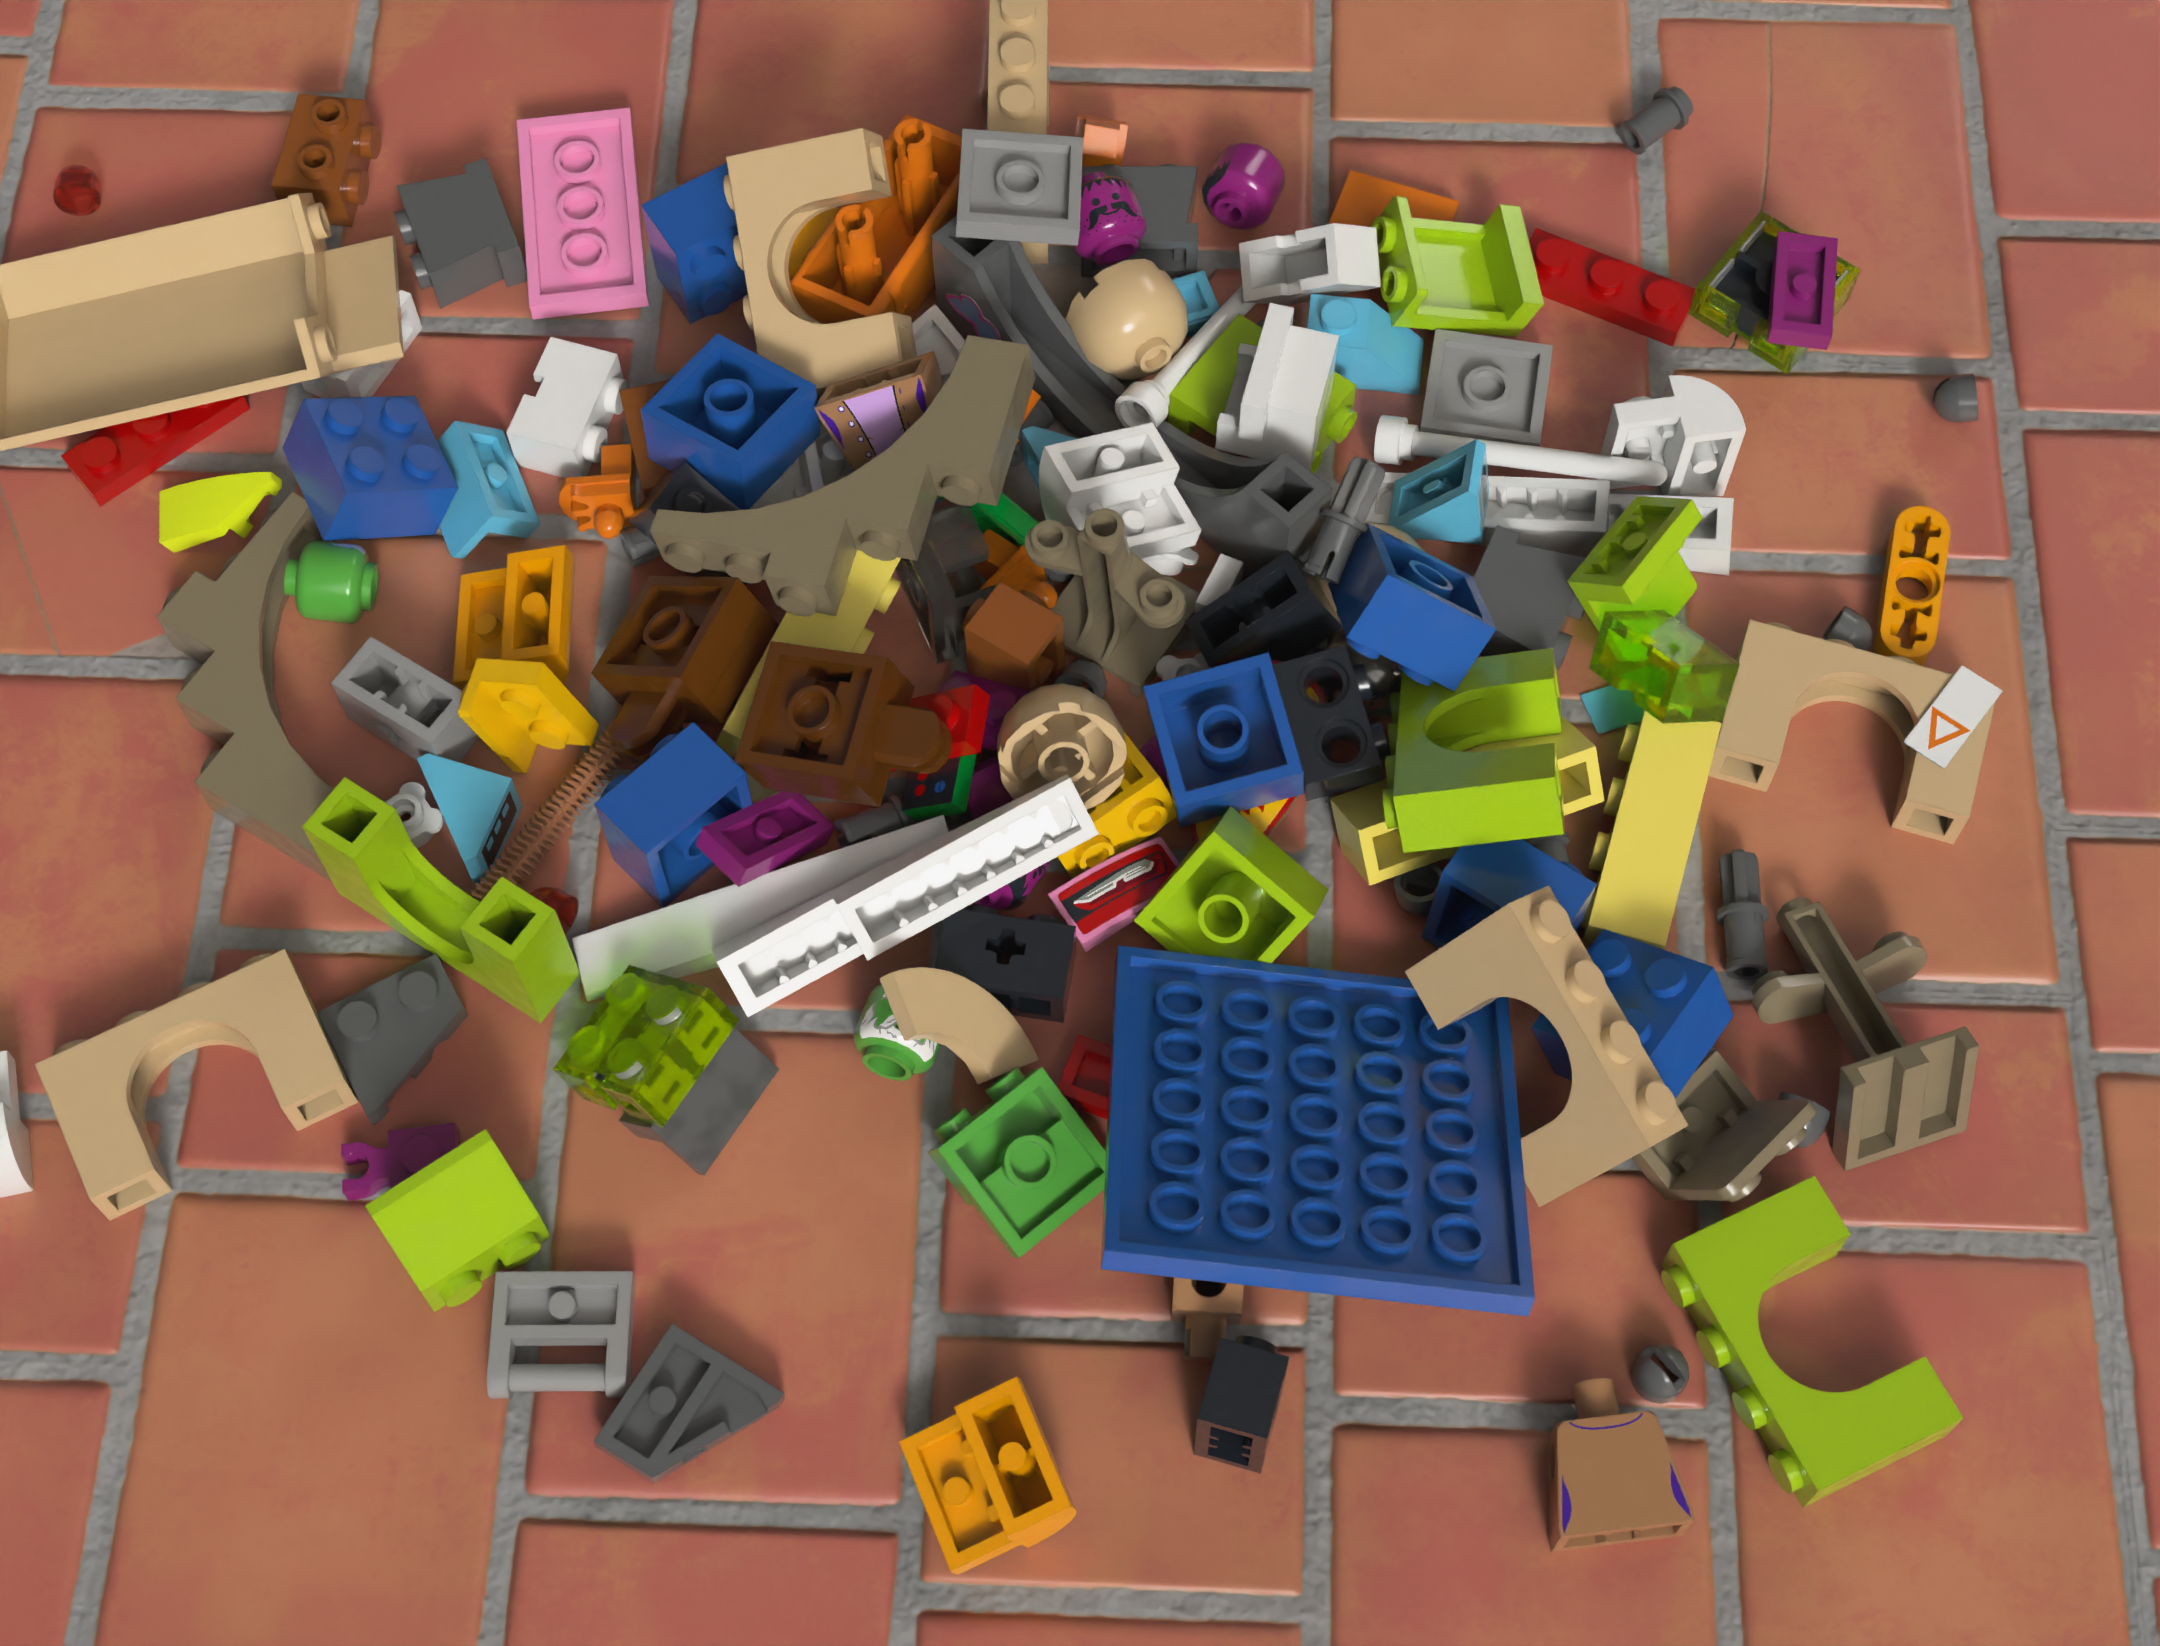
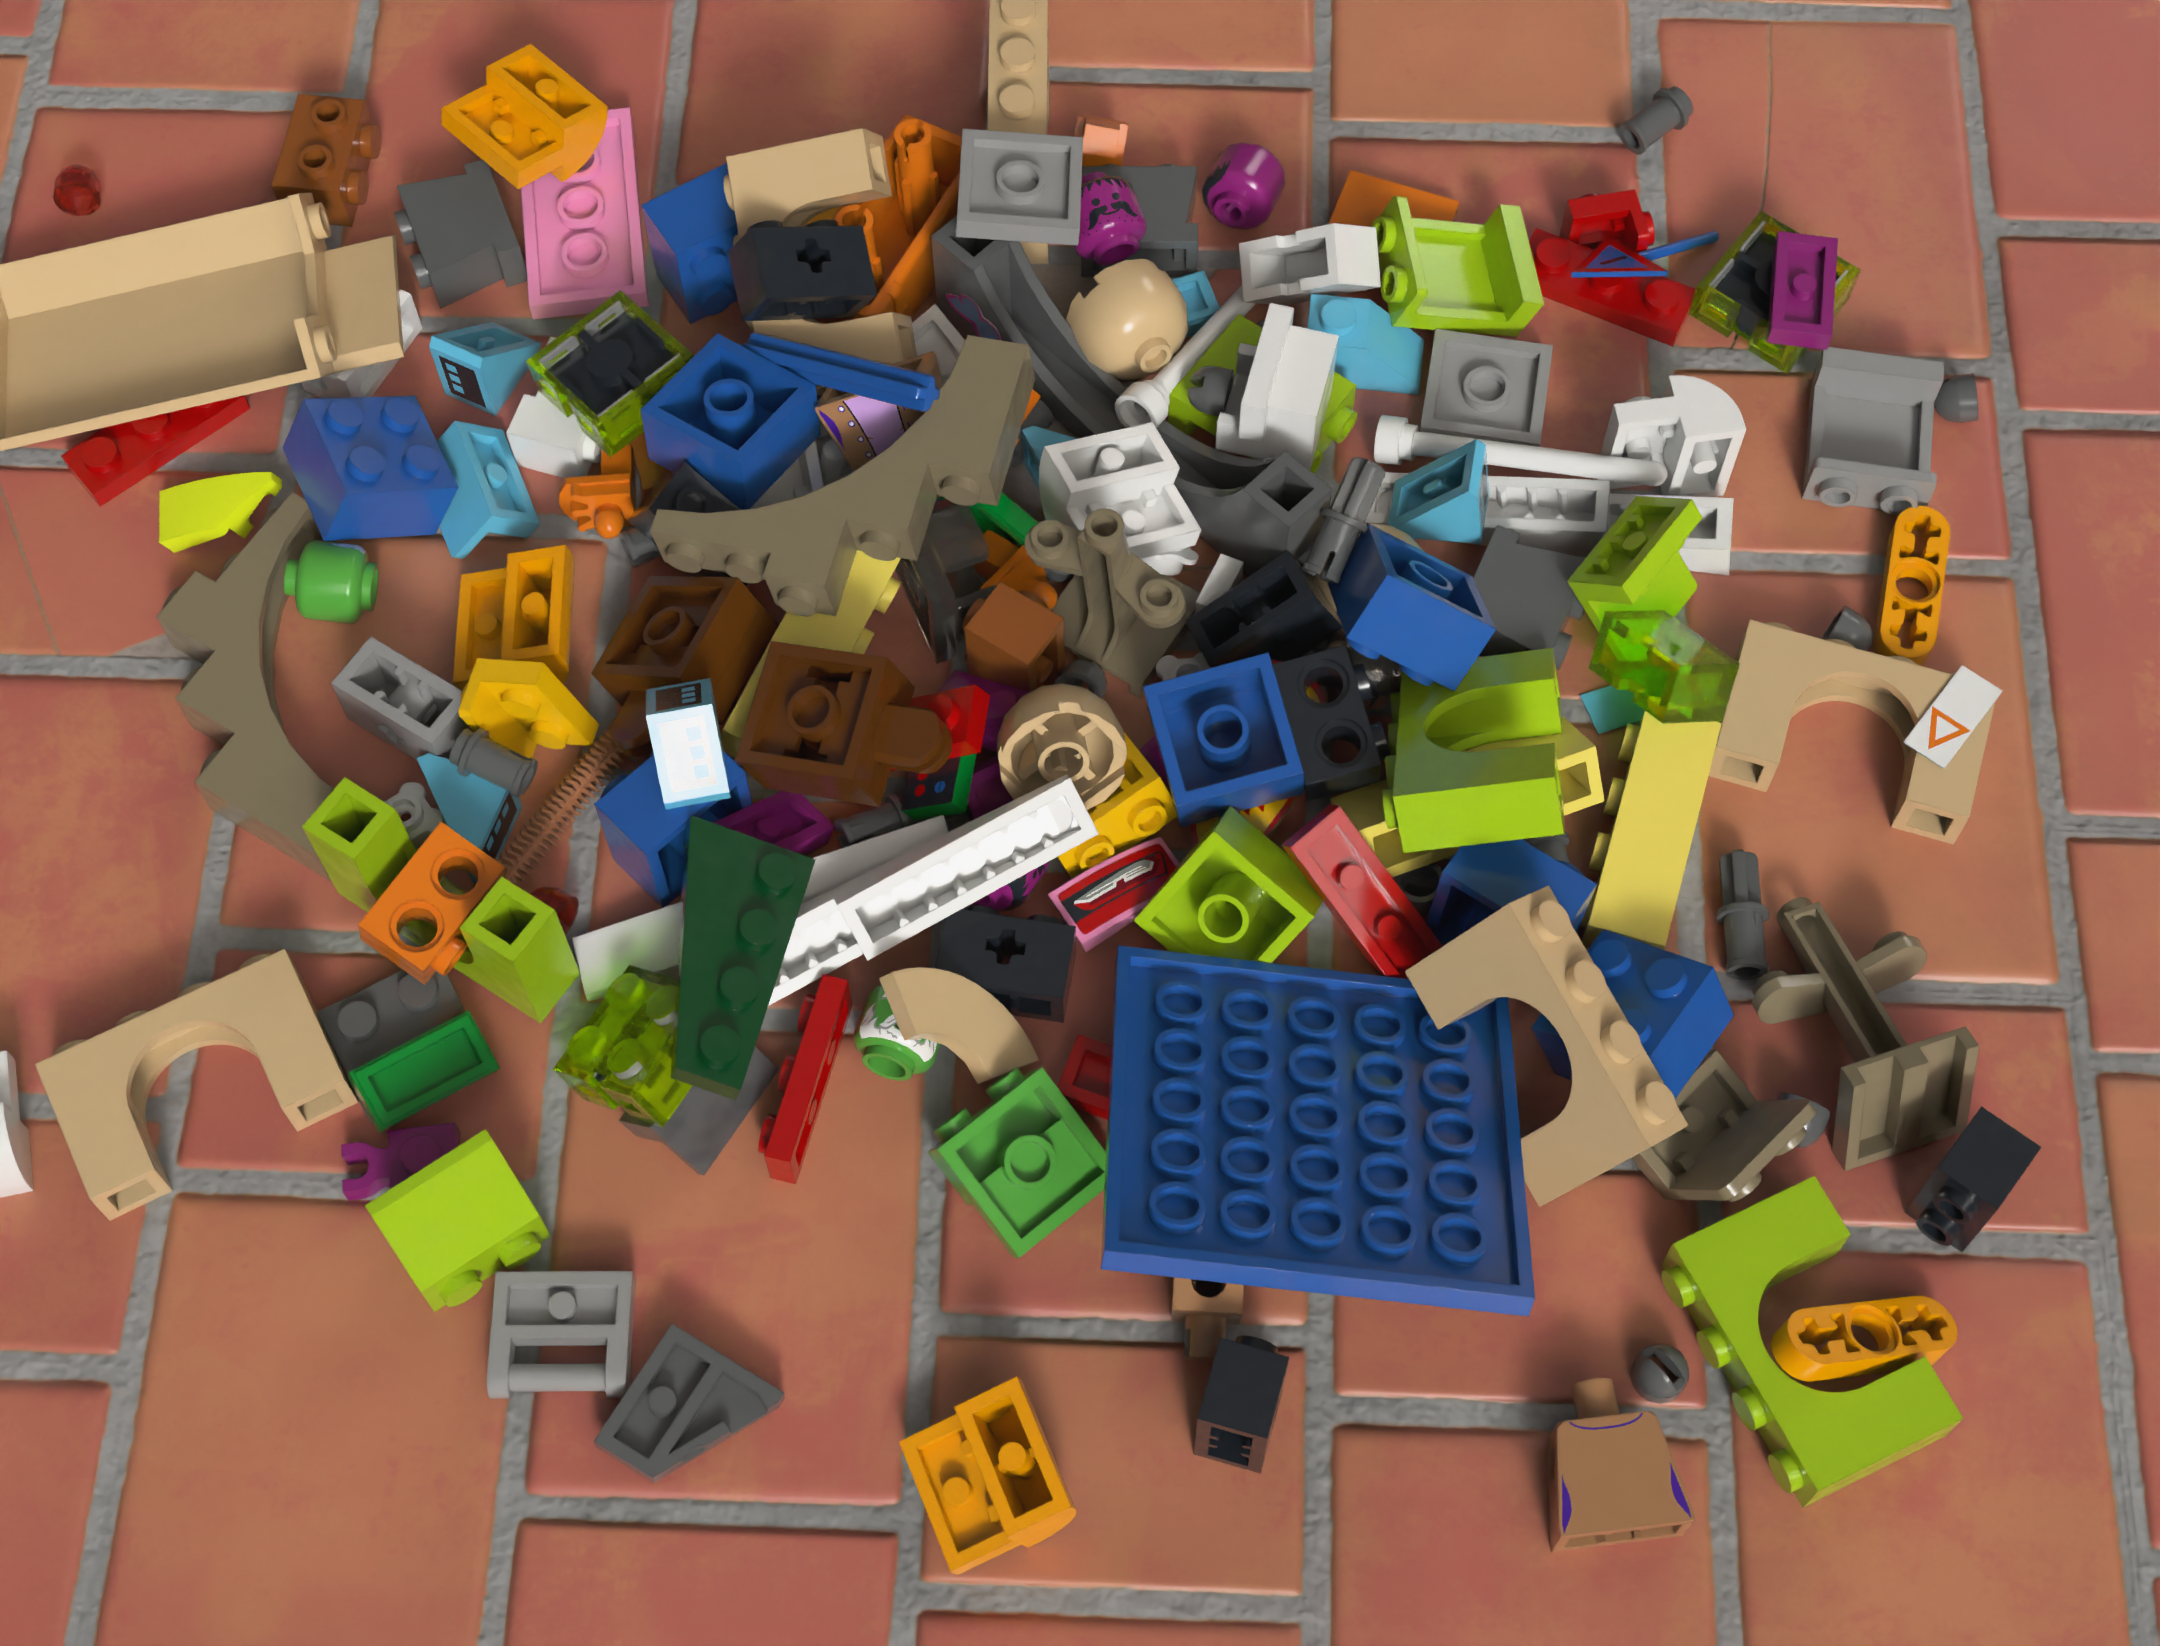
none -> green tile [347,1010,500,1133]
none -> orange brick [358,822,505,985]
none -> medium azure slope [429,322,541,416]
none -> light orange brick [441,43,608,189]
none -> dark grey pin [449,728,538,798]
none -> piece [525,290,694,458]
none -> slope [646,678,731,810]
none -> dark green wing [671,815,816,1100]
none -> black brick [728,219,877,321]
none -> blue axle [741,332,940,412]
none -> red plate [758,974,853,1184]
none -> dark grey hinge [1187,366,1234,417]
none -> red plate [1282,804,1443,979]
none -> red bracket [1559,189,1655,253]
none -> blue piece [1571,231,1719,278]
none -> light orange beam [1771,1296,1958,1382]
none -> light grey panel [1802,347,1944,516]
none -> black brick [1904,1106,2041,1252]

